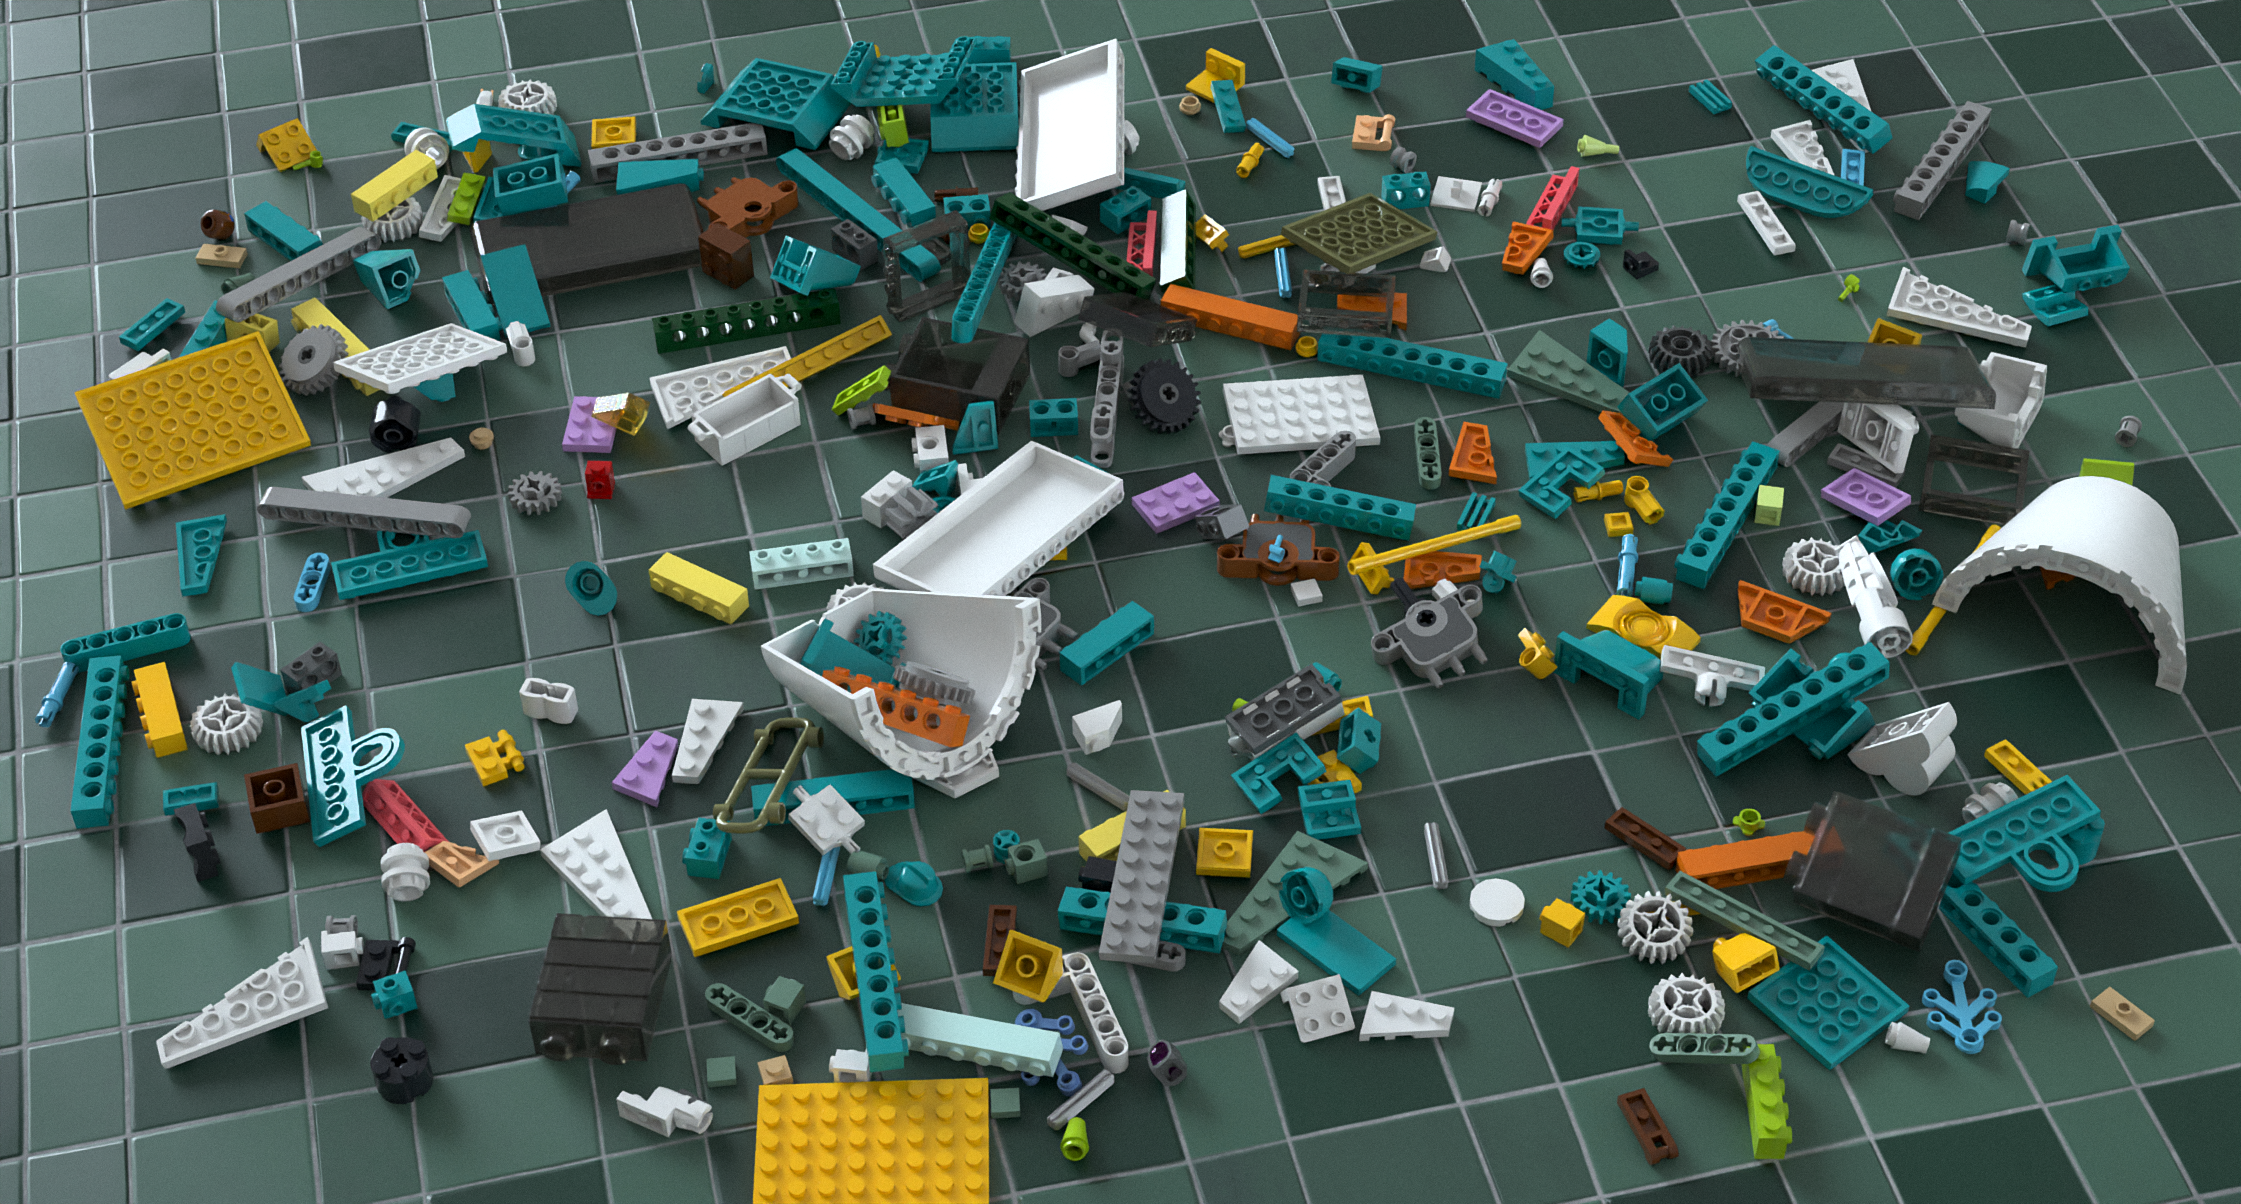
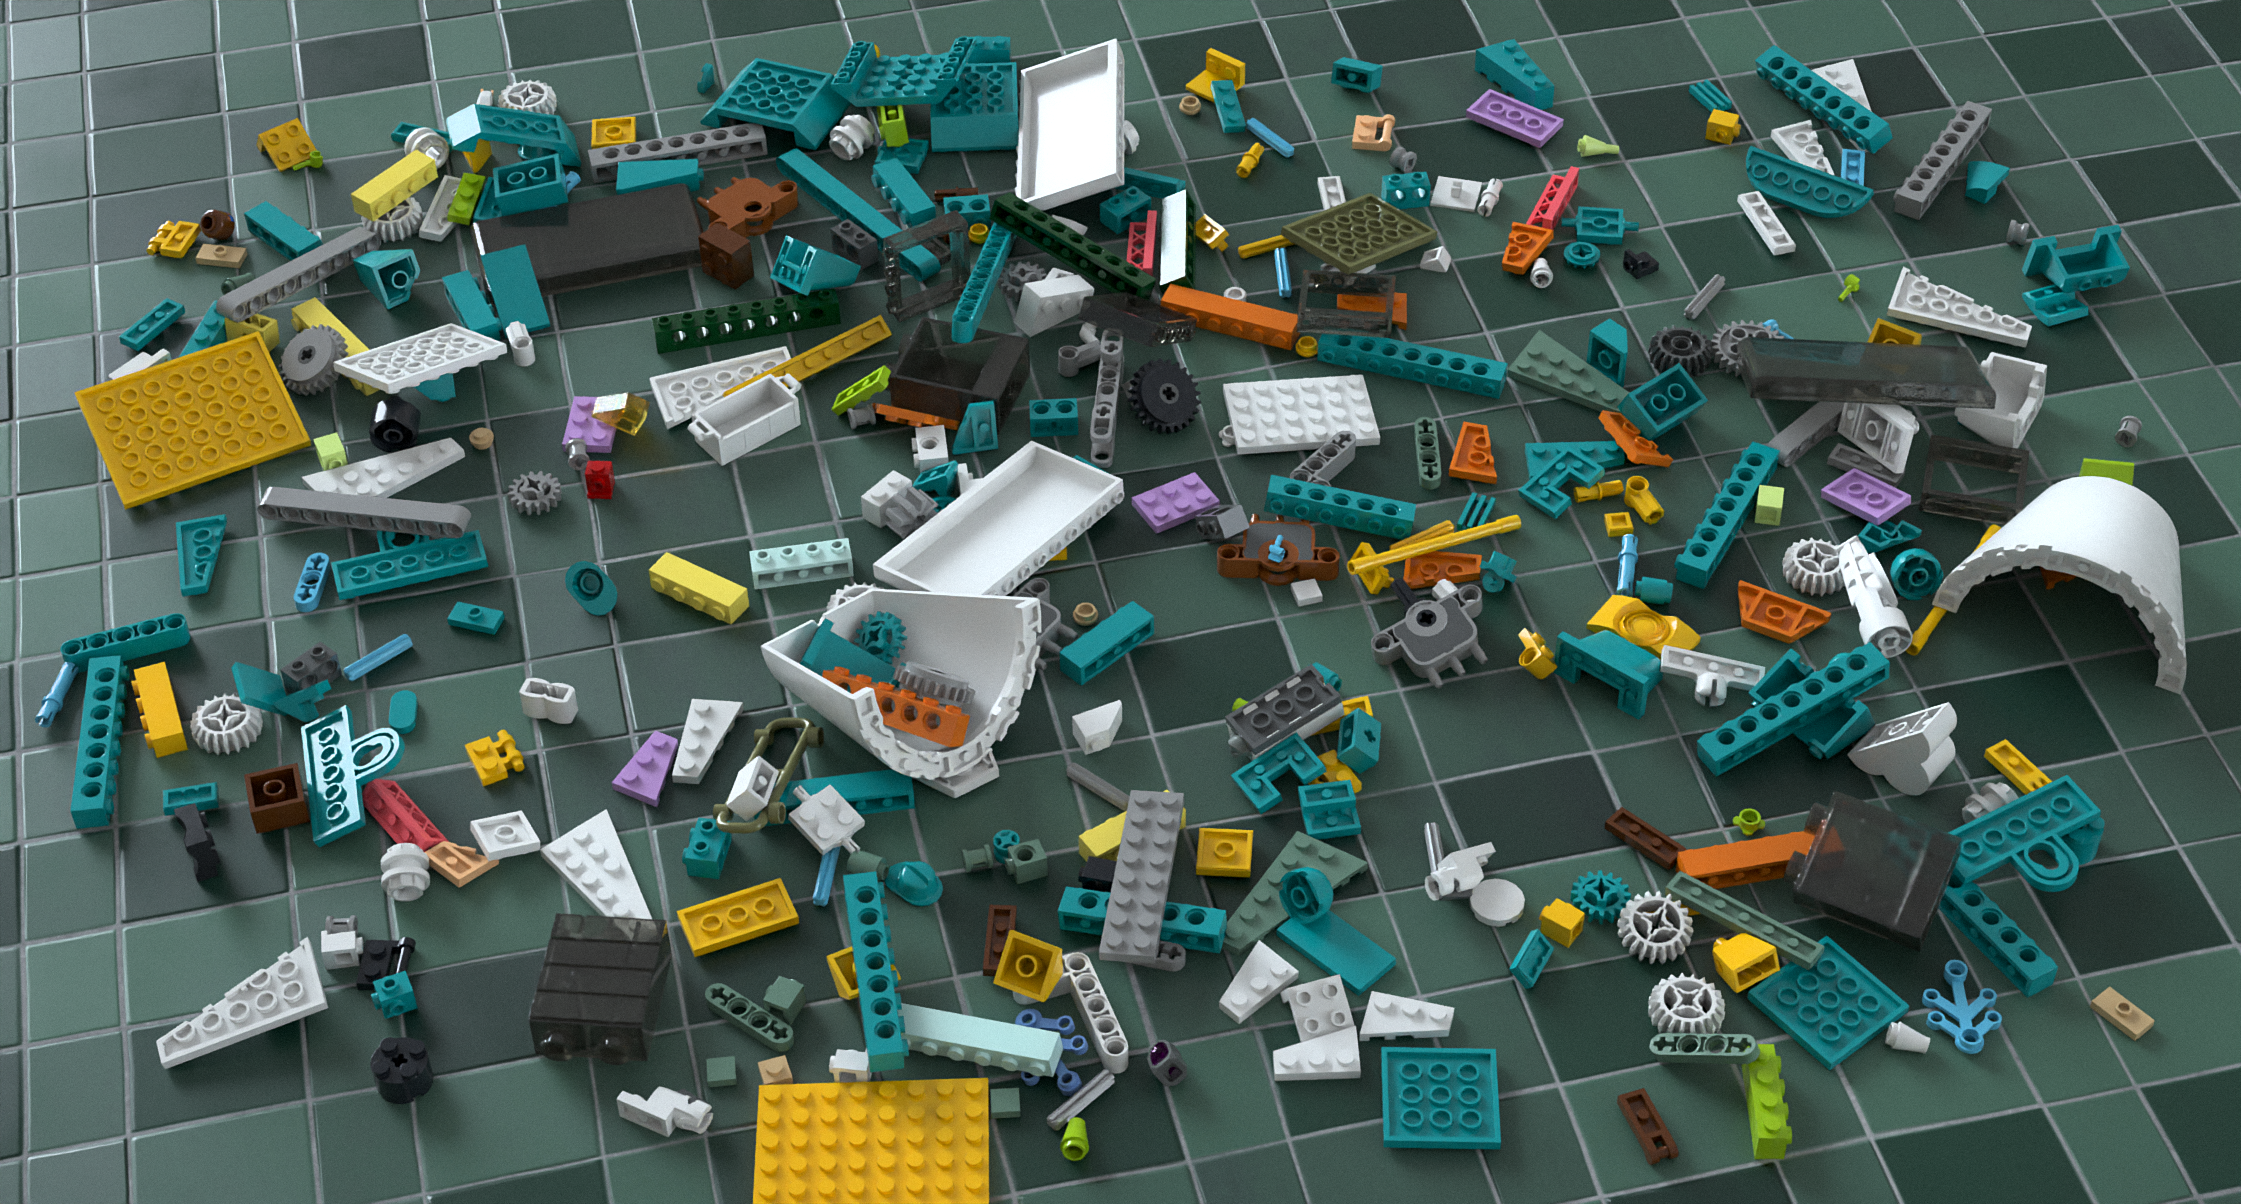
none -> yellow plate [146,221,201,259]
none -> yellowish green brick [313,432,348,471]
none -> medium azure axle [343,634,413,682]
none -> teal tile [389,690,418,734]
none -> teal plate [447,602,505,635]
none -> light grey bush [565,438,590,470]
none -> white brick [726,756,779,822]
none -> tan plate [1073,603,1098,626]
none -> white tile [1224,287,1247,302]
none -> white wing [1273,1026,1361,1081]
none -> teal plate [1381,1047,1501,1149]
none -> yellow axle [1389,520,1455,551]
none -> white plate [1425,842,1496,901]
none -> teal plate [1509,929,1555,989]
none -> light grey axle [1684,274,1725,320]
none -> yellow brick [1705,109,1741,145]

